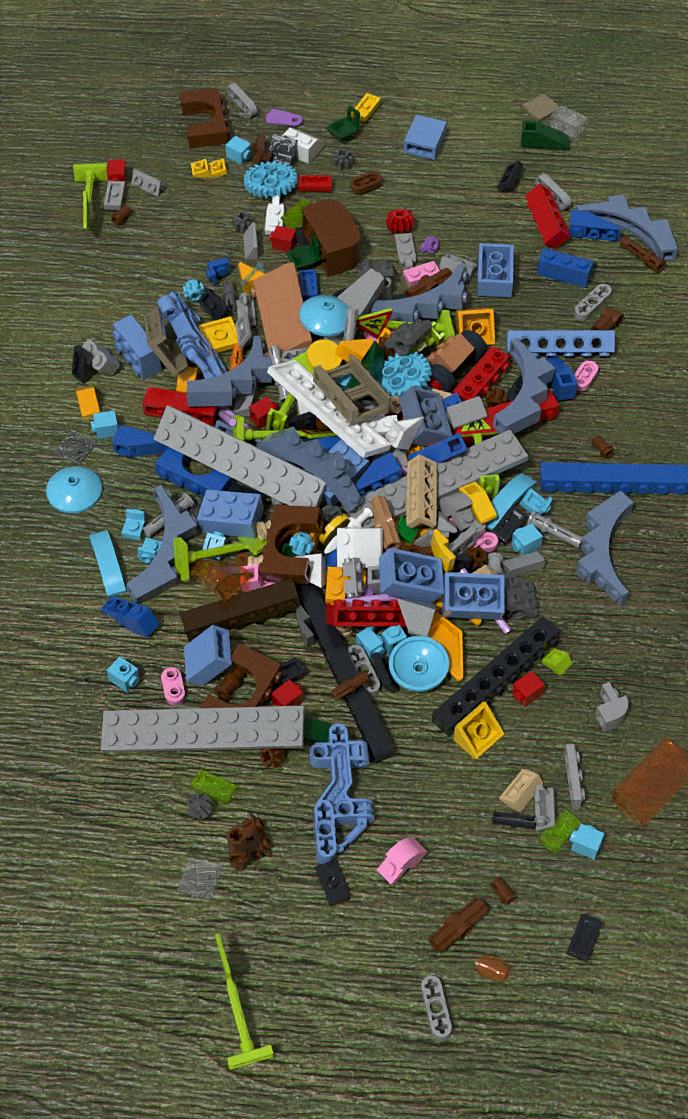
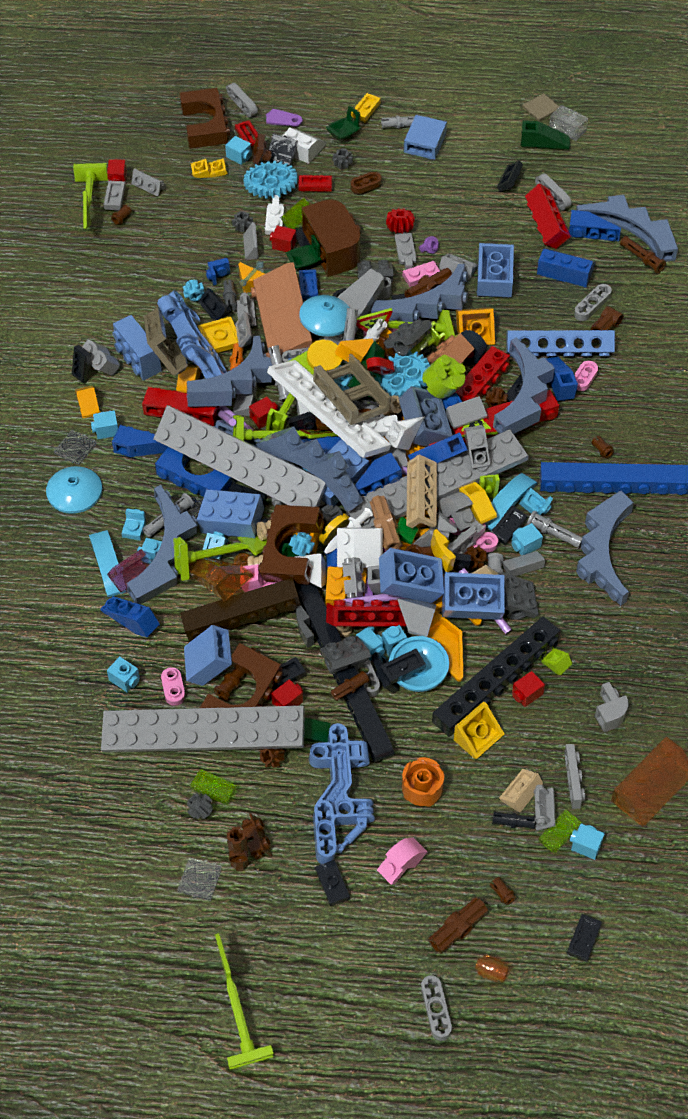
none -> clear pink panel [107,549,146,592]
none -> red tile [235,120,258,146]
none -> dark grey plate [320,636,371,674]
none -> white pin [363,319,387,341]
none -> red beam [366,357,395,375]
none -> light grey pin [381,116,414,129]
none -> black plate [381,649,426,685]
none -> orange brick [402,757,444,807]
none -> lime brick [422,355,466,399]
none -> light grey slope [464,425,490,468]

